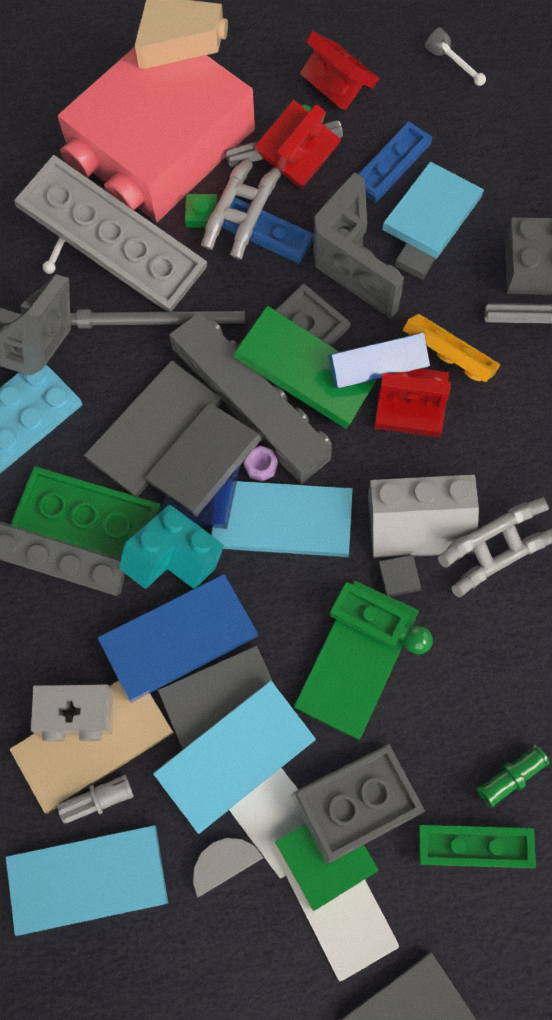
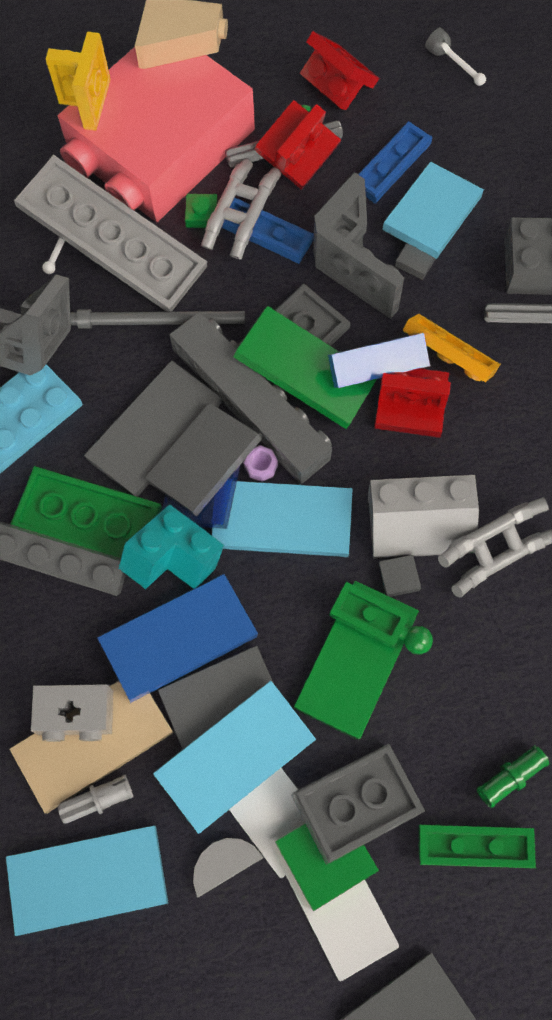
none -> yellow bracket [46,32,111,131]

